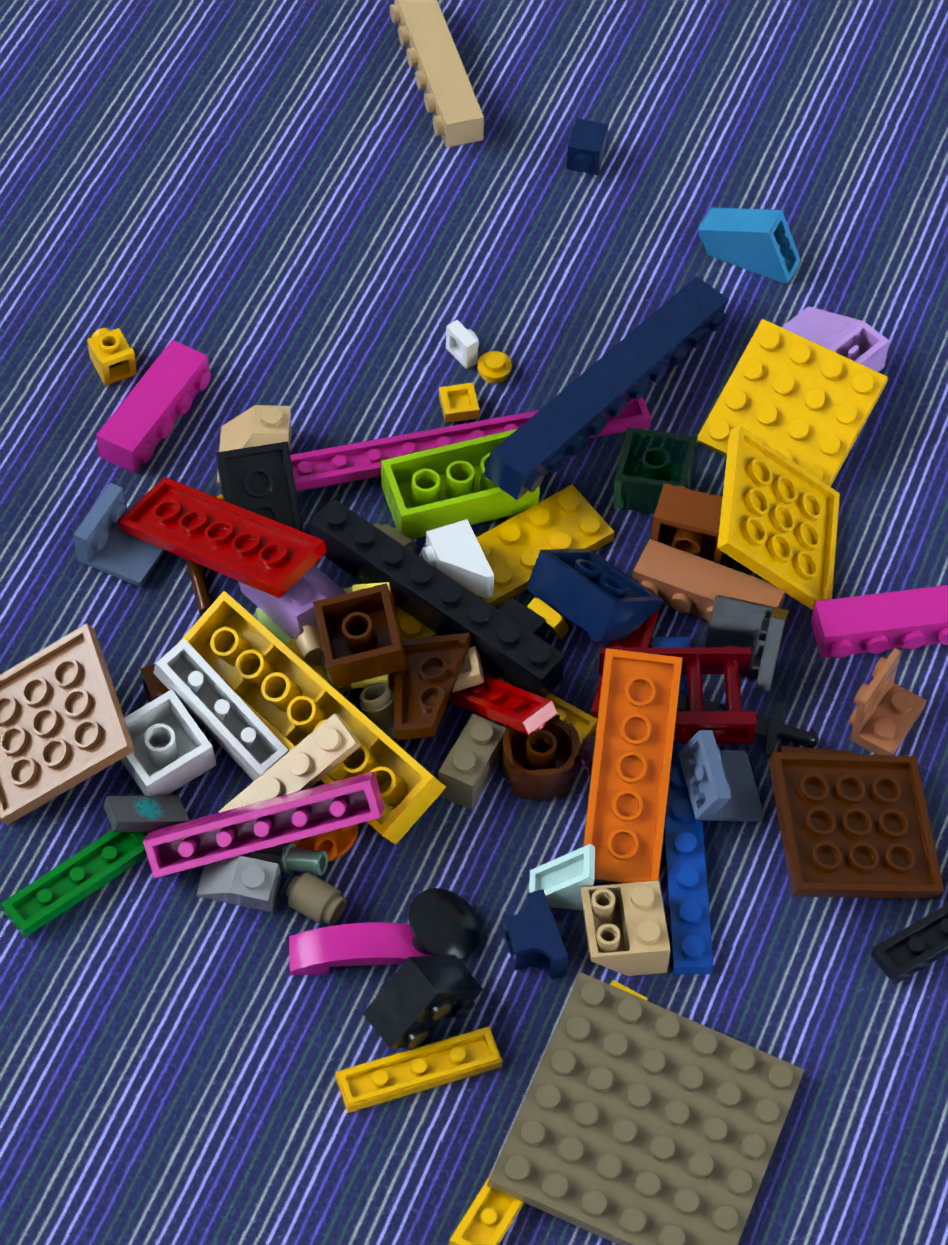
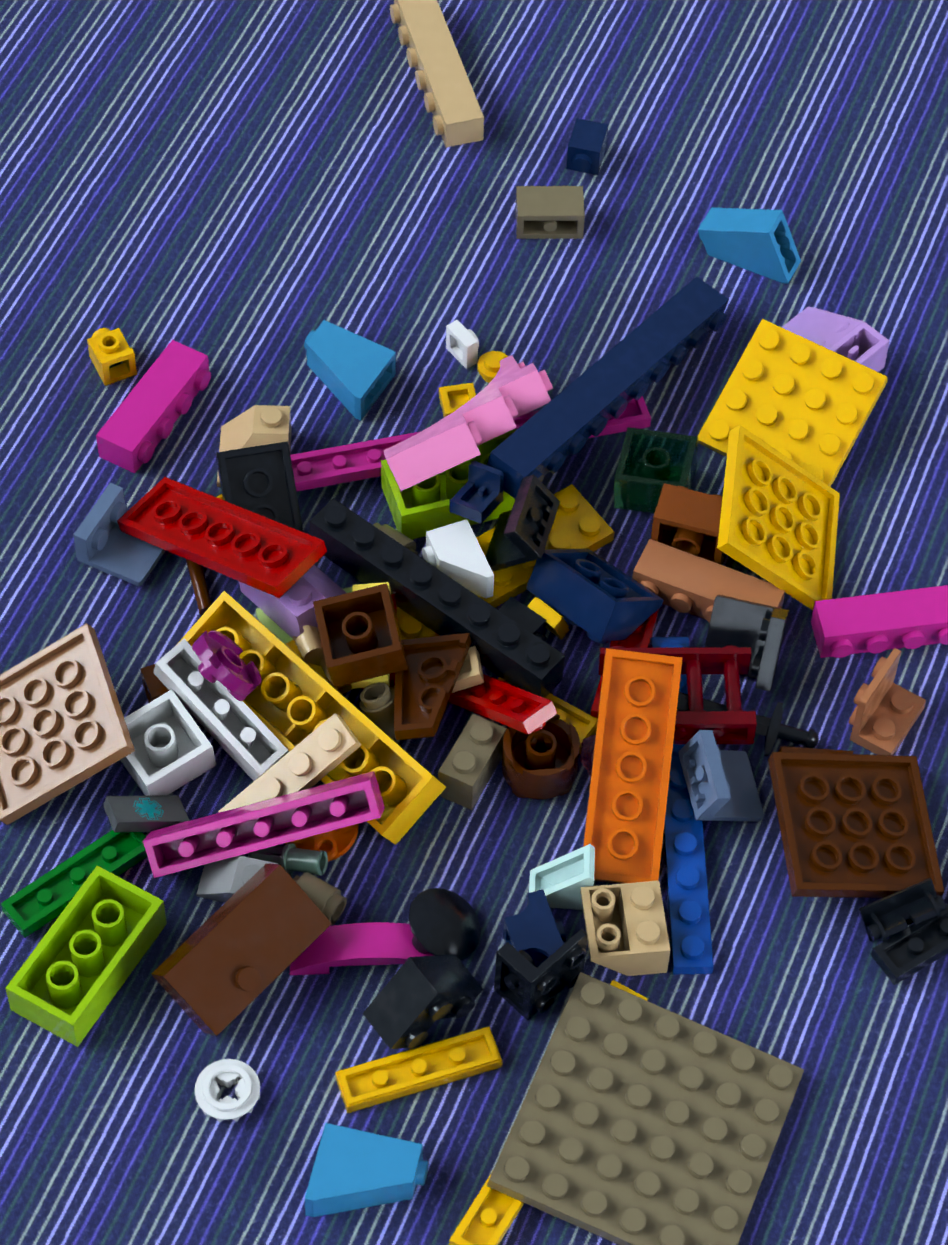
none -> lime brick [5,865,167,1047]
none -> reddish brown brick [151,863,332,1036]
none -> magenta plate [192,630,262,701]
none -> white gear [195,1059,260,1123]
none -> dark azure slope [304,320,396,421]
none -> dark azure slope [304,1123,429,1217]
none -> bright pink arch [383,355,553,491]
none -> dark blue bracket [450,461,504,524]
none -> black bracket [485,475,560,572]
none -> black bracket [494,929,588,1020]
none -> dark tan brick [515,186,585,239]
none -> black hinge [859,878,946,941]

